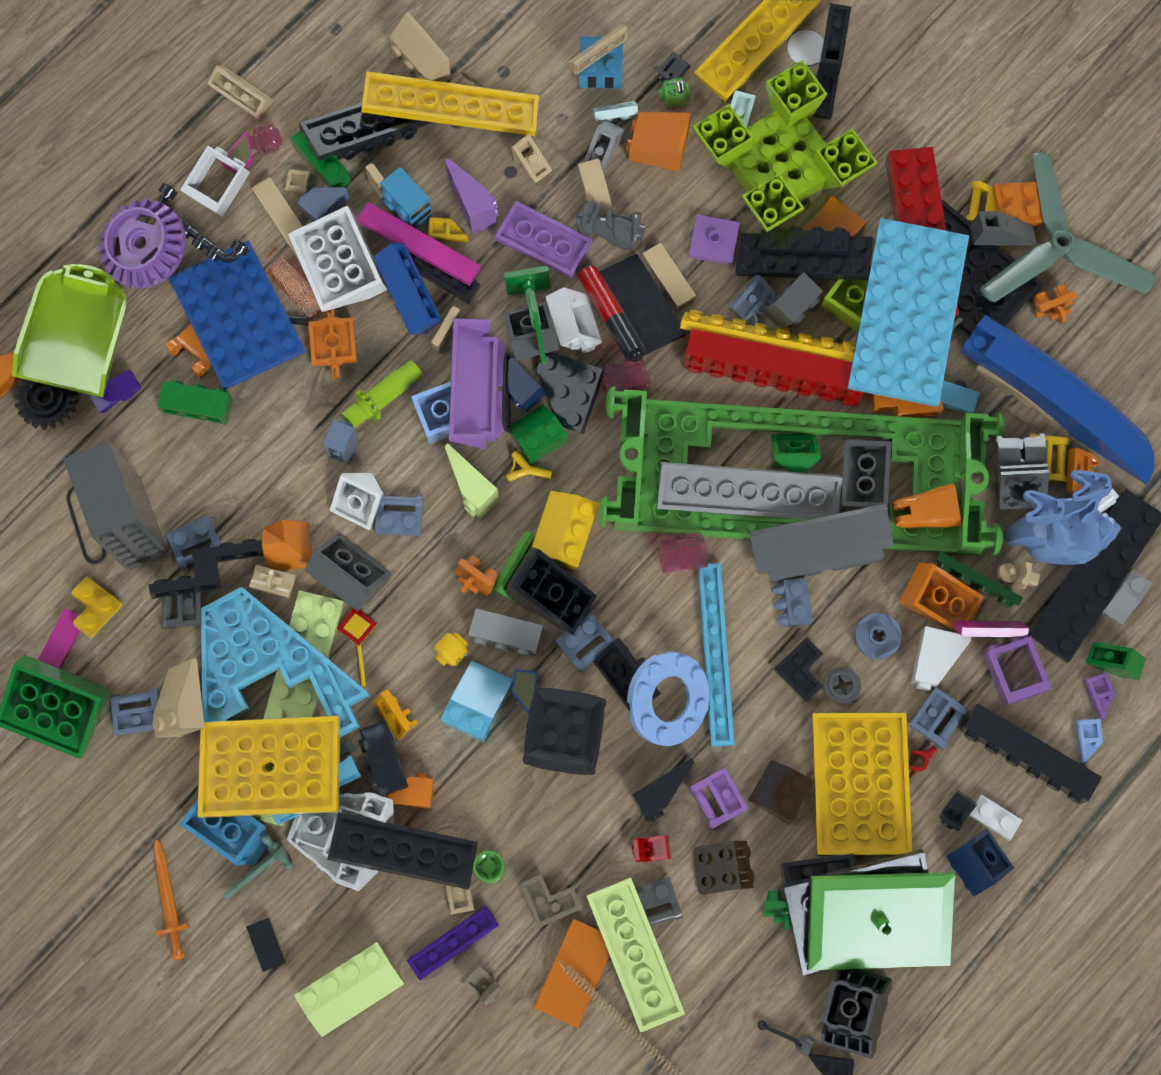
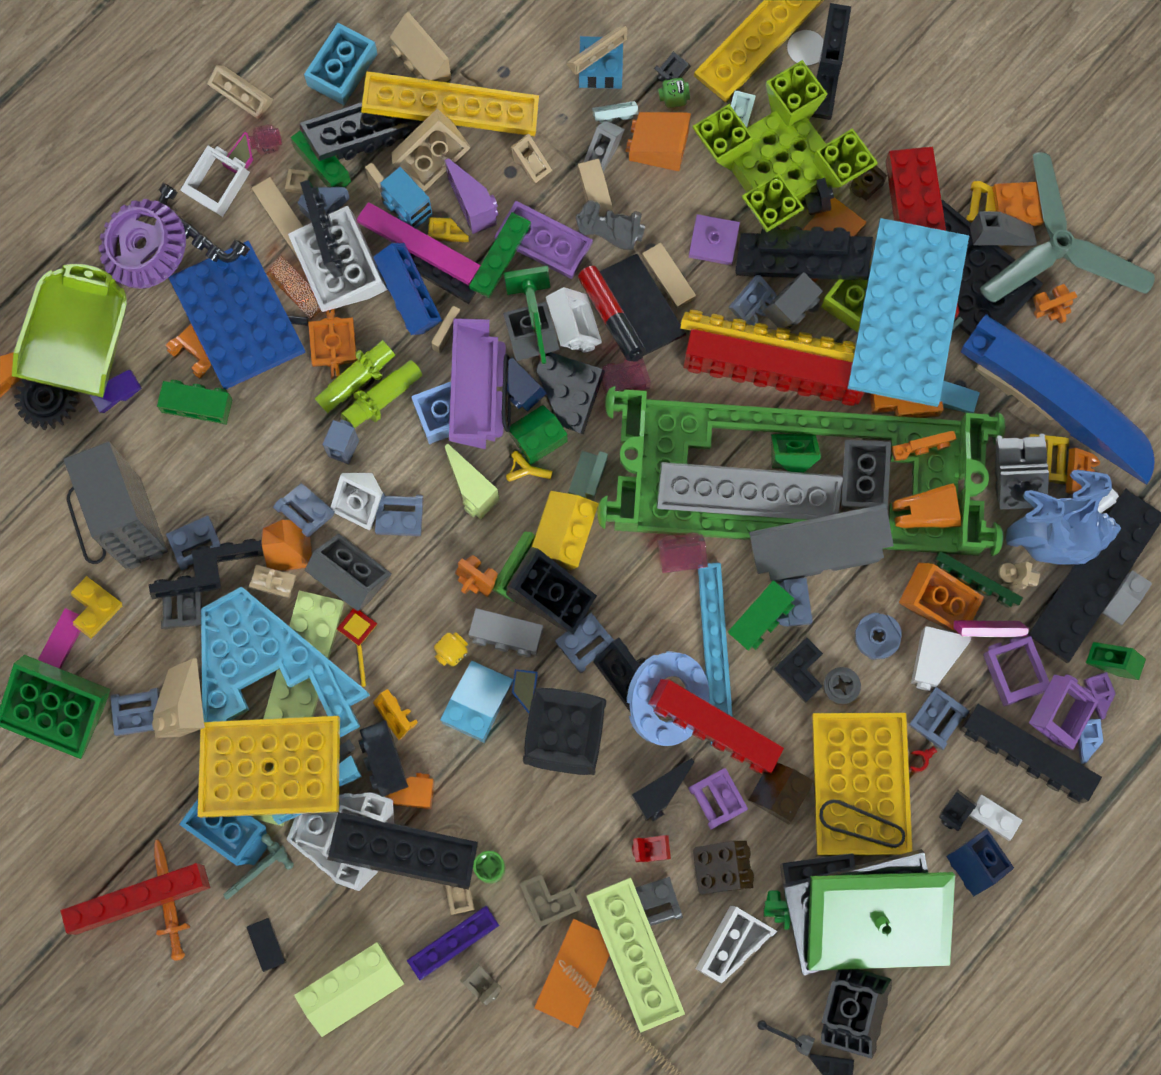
none -> red brick [60,863,211,935]
none -> sand blue plate [273,483,335,537]
none -> black plate [300,180,344,278]
none -> medium azure brick [304,23,377,106]
none -> lime gear [314,340,396,414]
none -> tan slope [392,109,470,192]
none -> green plate [469,212,531,298]
none -> sand green panel [568,451,608,501]
none -> red brick [648,679,784,774]
none -> white wedge [695,906,777,983]
none -> green brick [727,580,795,651]
none -> black bracket [805,178,834,215]
none -> black piece [819,799,905,848]
none -> dark brown brick [850,165,887,201]
none -> orange hinge [891,431,956,461]
none -> medium lavender window [1029,675,1098,750]

